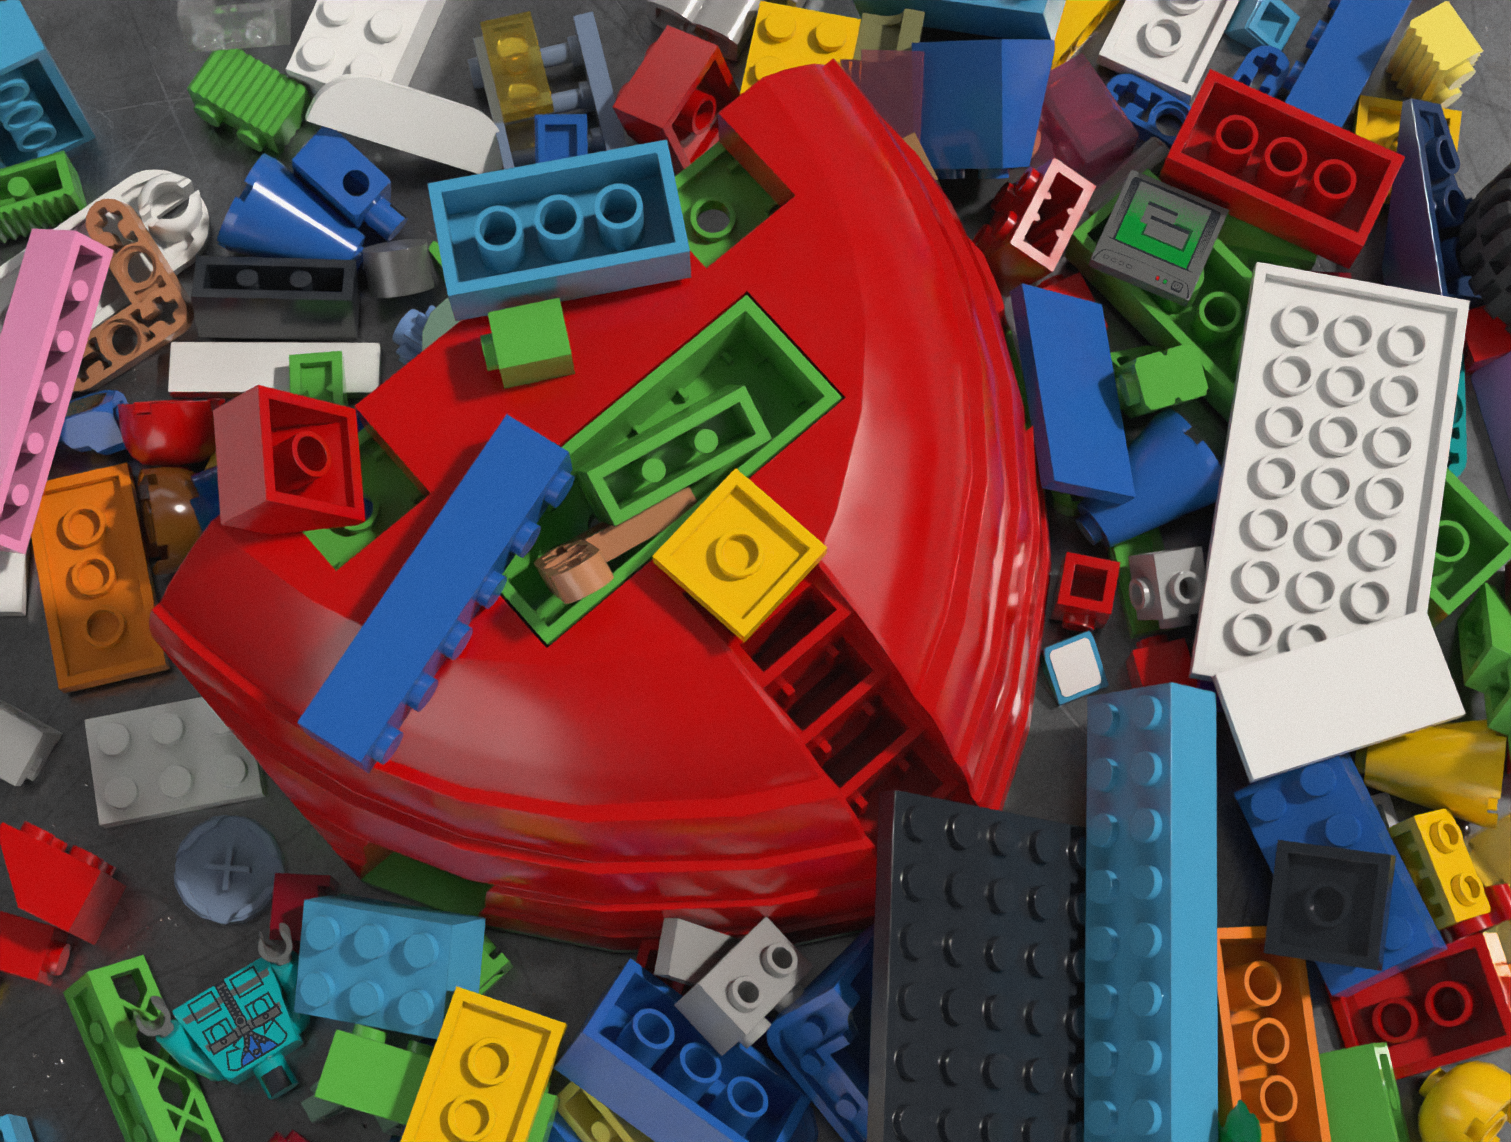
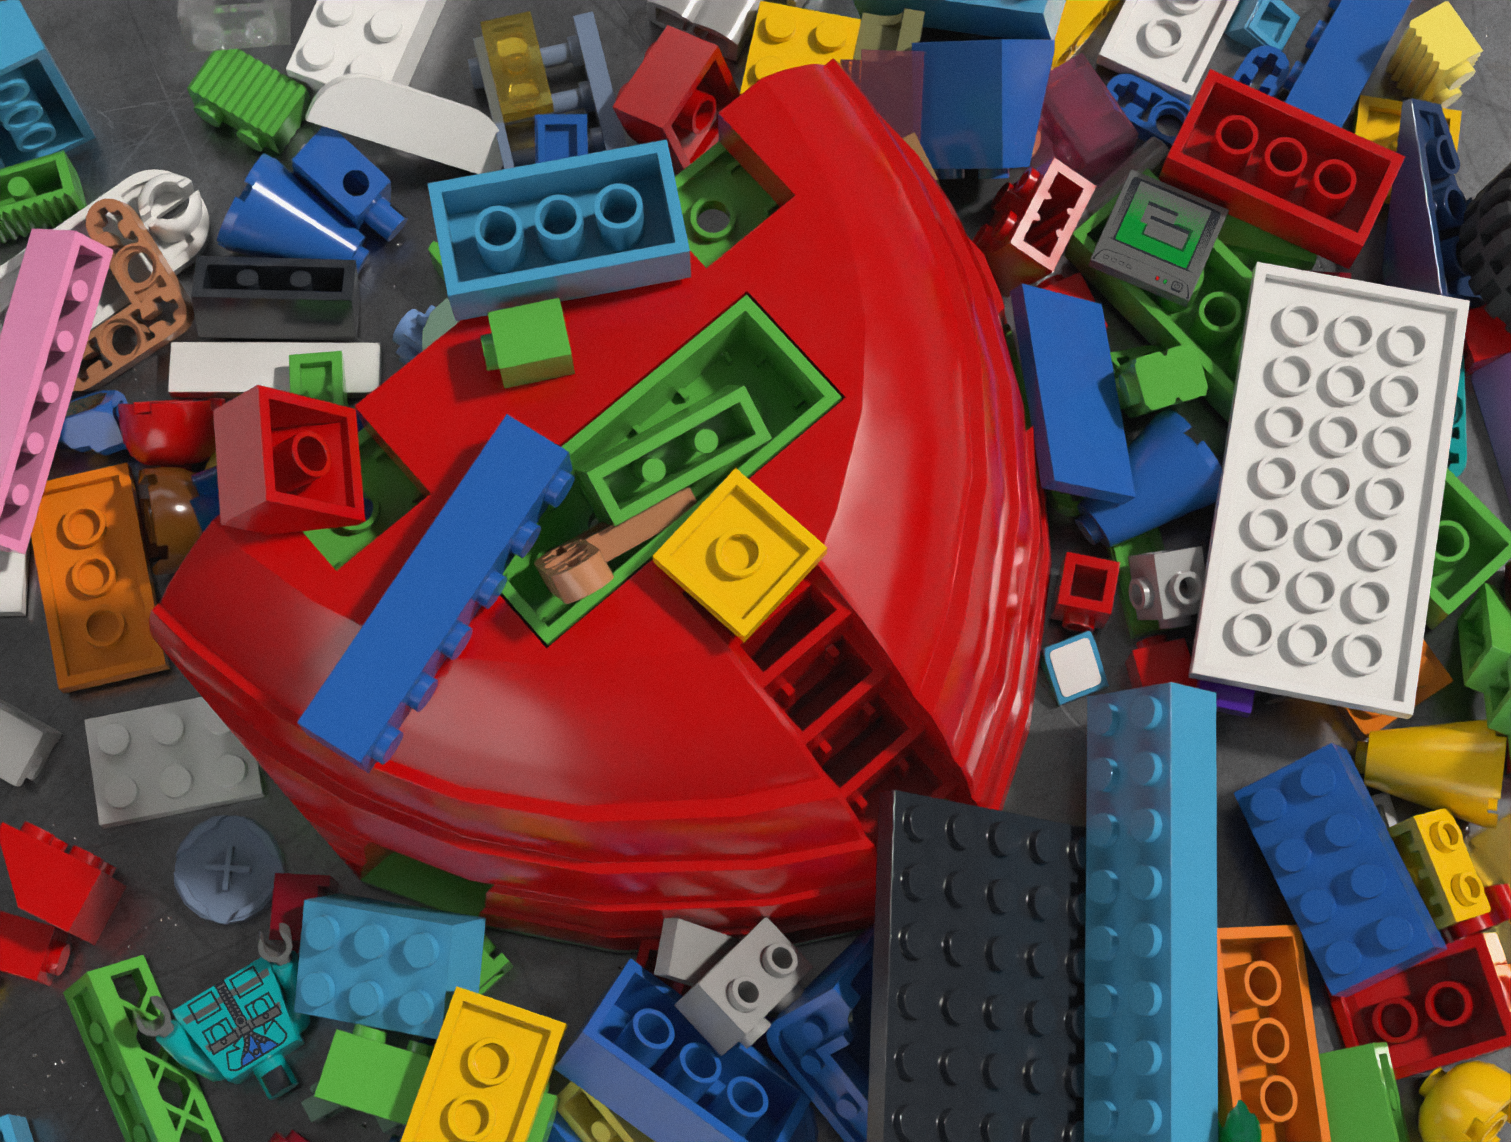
flat silver piece [362,239,434,298] -> none
white tile [1212,609,1466,783] -> none
black plate [1264,840,1396,971] -> none

